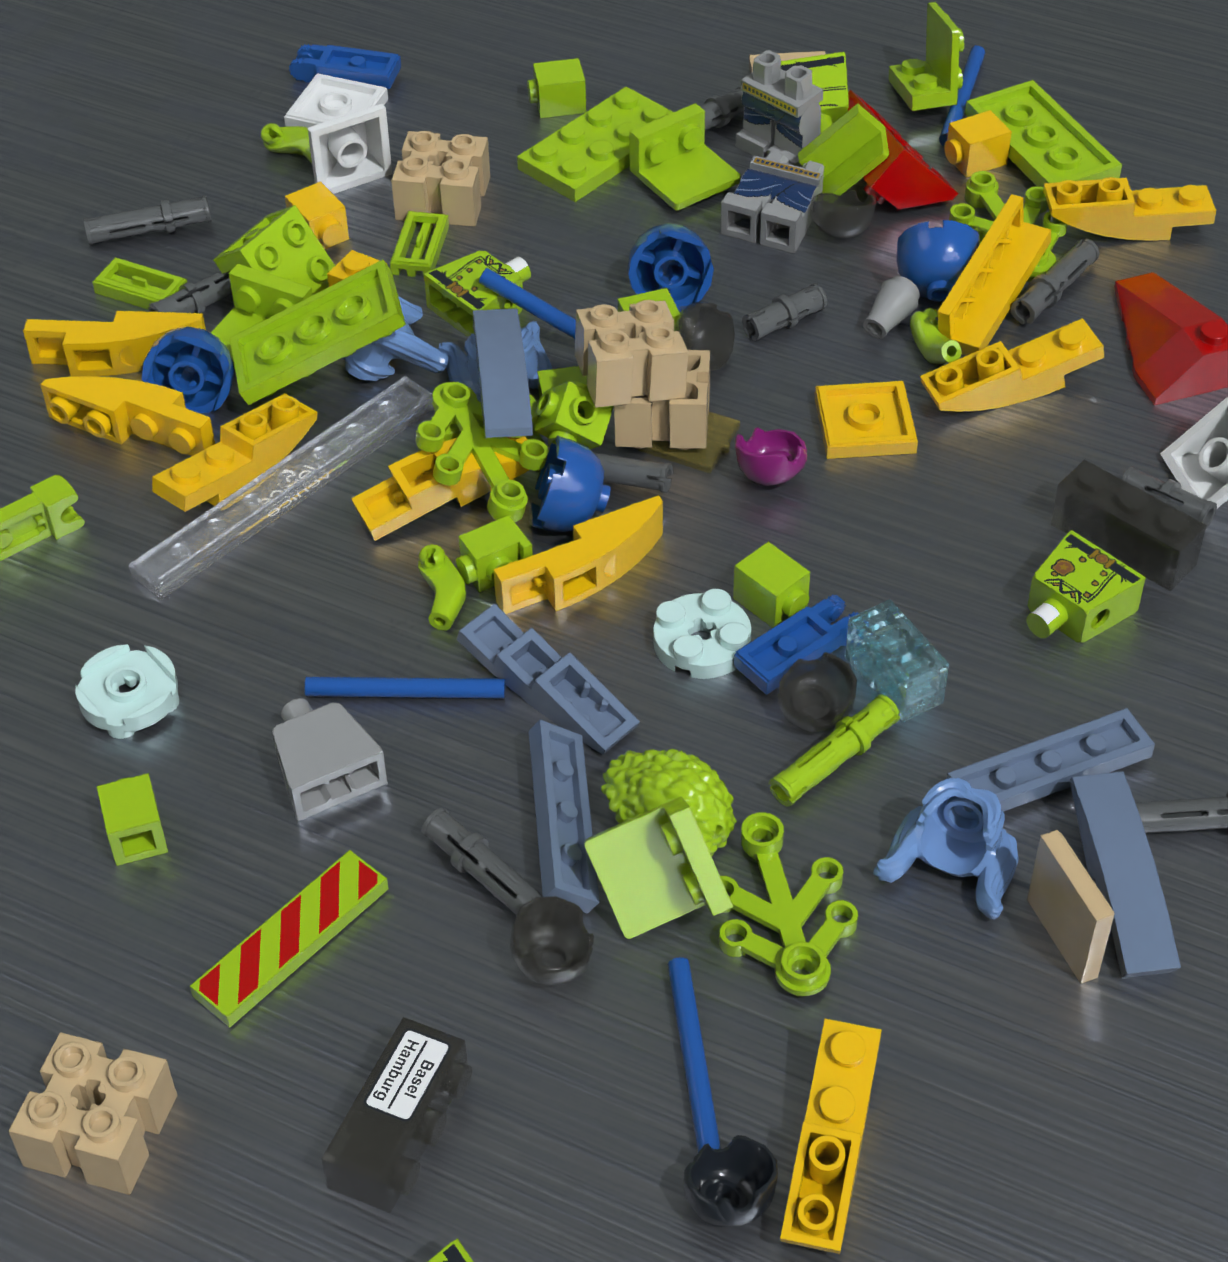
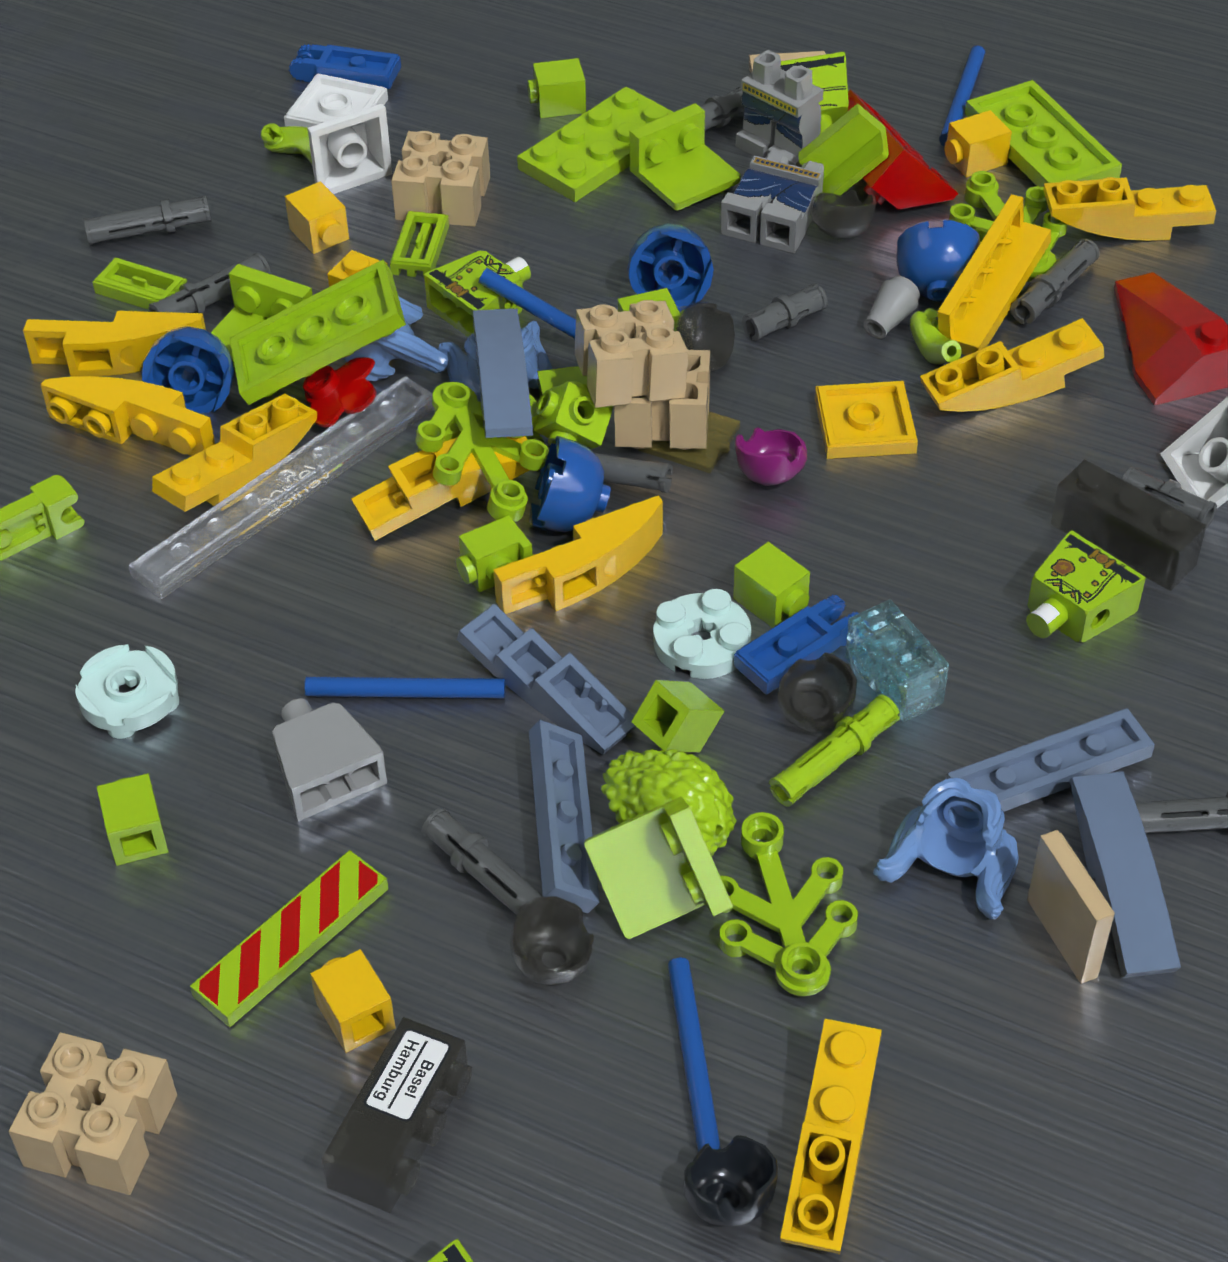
lime bracket [213,205,335,295] -> none
lime arm [418,544,466,631] -> none
lime bracket [889,2,964,111] -> none
none -> red plate [303,357,376,428]
none -> yellow brick [310,949,396,1053]
none -> lime brick [631,680,725,753]

